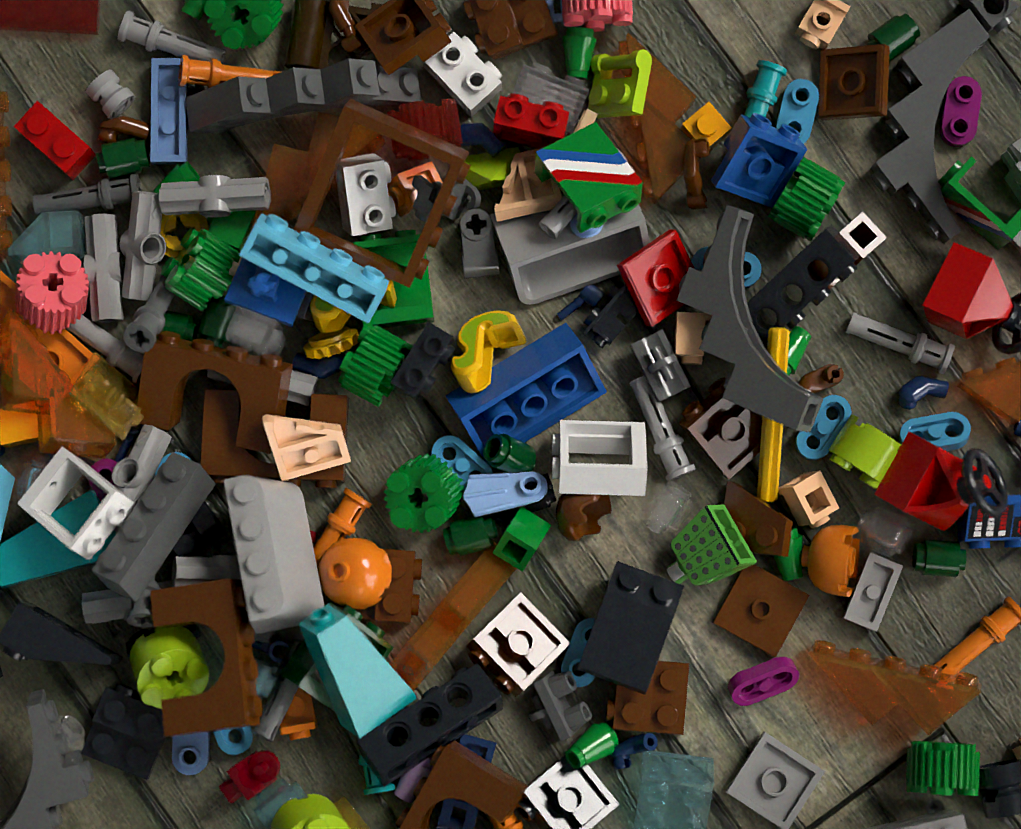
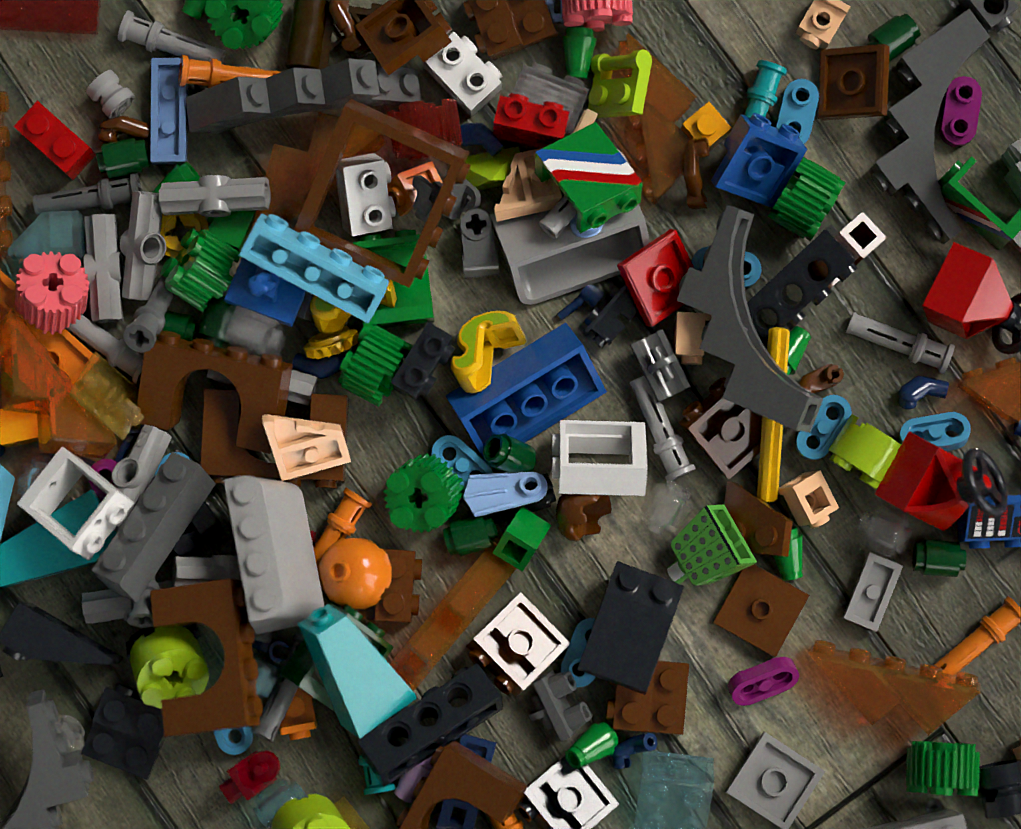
medium blue plate [172,732,210,775] -> none
orange cylinder [801,525,860,597] -> none

